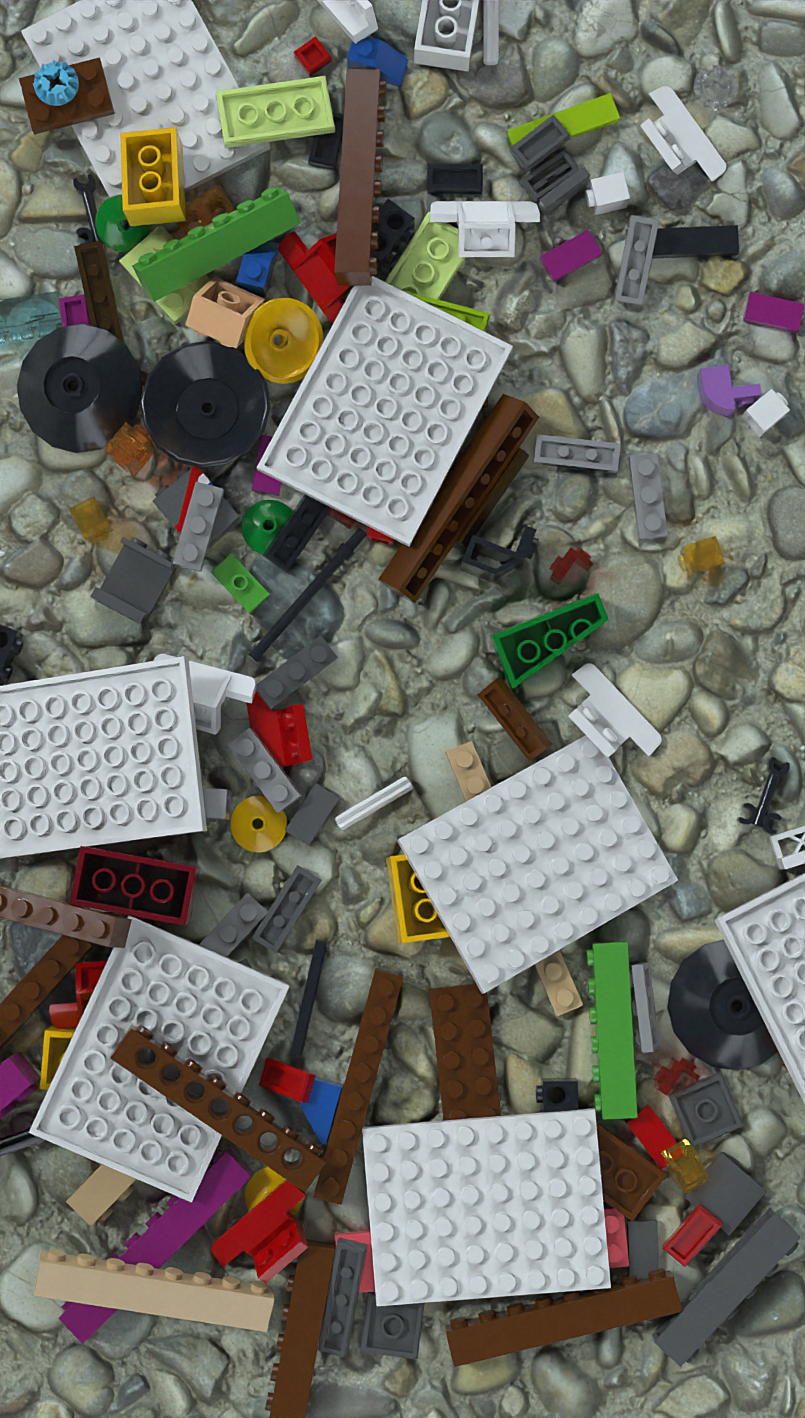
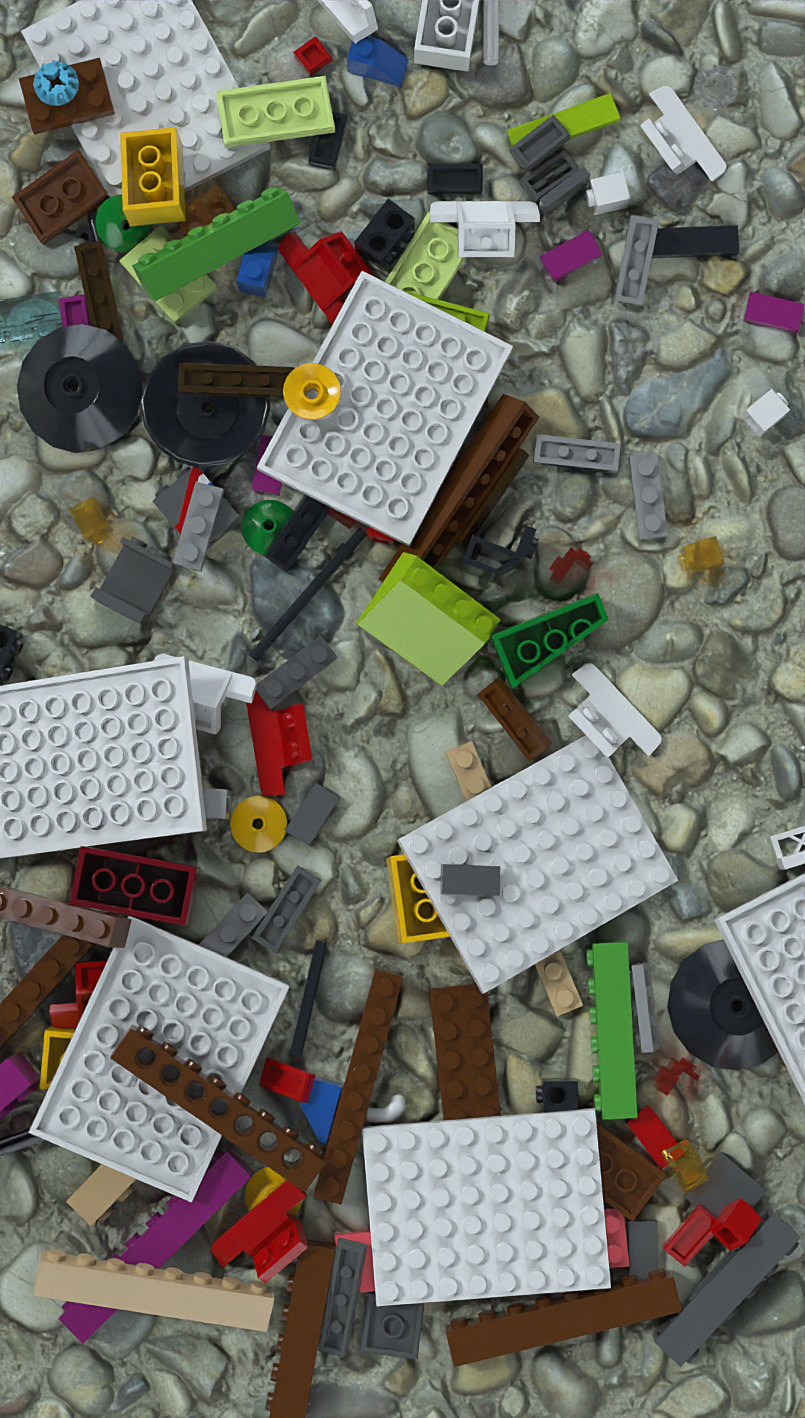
clear orange brick [104,422,155,477] -> none
light nougat brick [185,276,265,348] -> none
bright green plate [211,553,270,614] -> none
light grey plate [228,728,302,813] -> none
yellow dish [244,298,324,384] -> none
reddish brown brick [334,69,387,286] -> none
white axle [335,777,413,830] -> none
dark grey tile [667,1071,744,1148] -> none
medium lavender brick [697,365,762,416] -> none
black bar [737,757,790,834] -> none
none -> reddish brown tile [12,149,110,245]
none -> dark brown plate [178,363,294,397]
none -> yellow dish [283,363,341,420]
none -> lime slope [356,552,501,686]
none -> white arm [367,1095,407,1124]
none -> dark grey tile [440,864,500,896]
none -> red brick [709,1198,762,1251]

